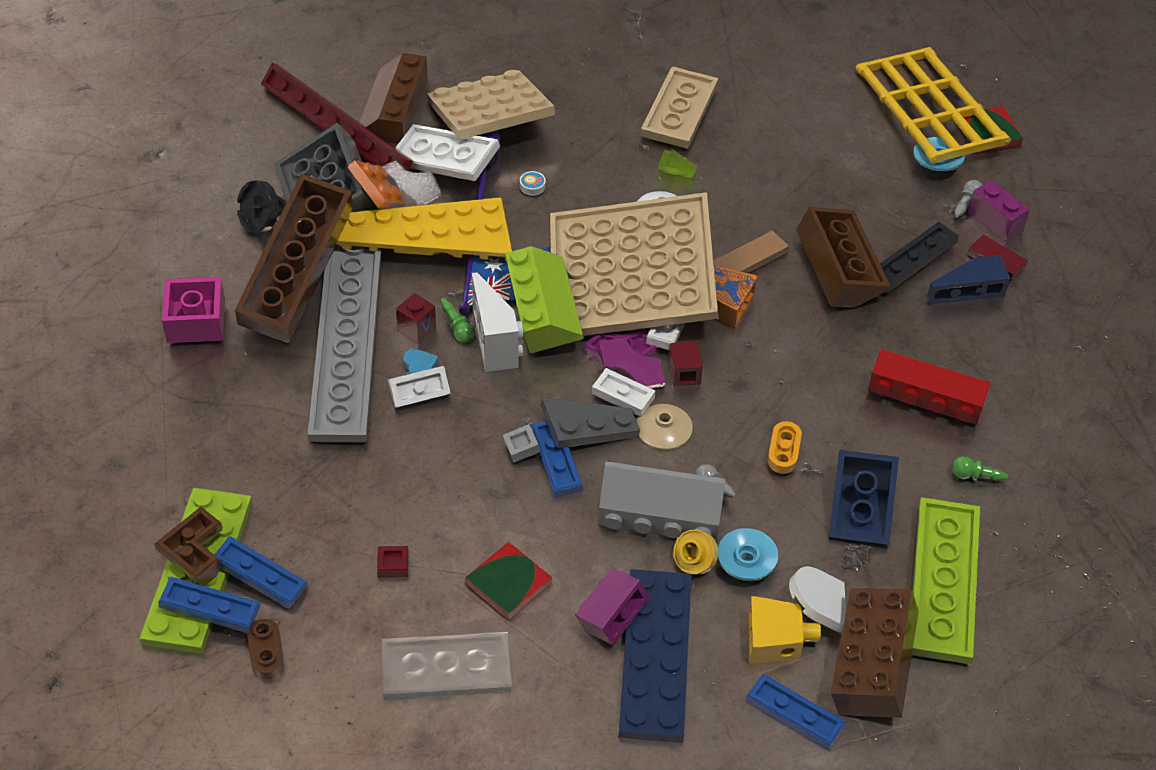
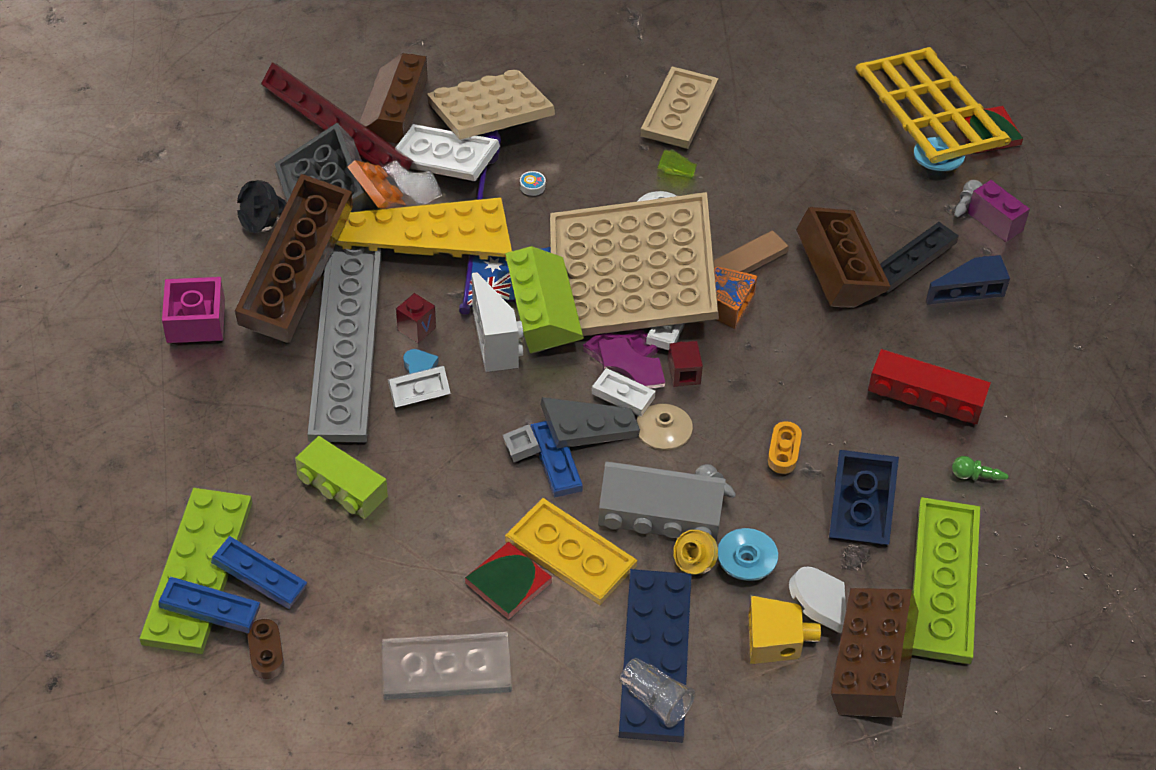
reddish brown brick [154,507,223,586] -> none
dark red tile [377,546,409,578] -> none
bright green bar [440,298,476,343] -> none
magenta brick [575,567,650,645] -> none
blue tile [746,674,846,751] -> none
dark red tile [967,234,1028,281] -> none
none -> lime brick [295,436,388,519]
none -> yellow tile [505,498,638,605]
none -> clear plant [620,658,695,727]

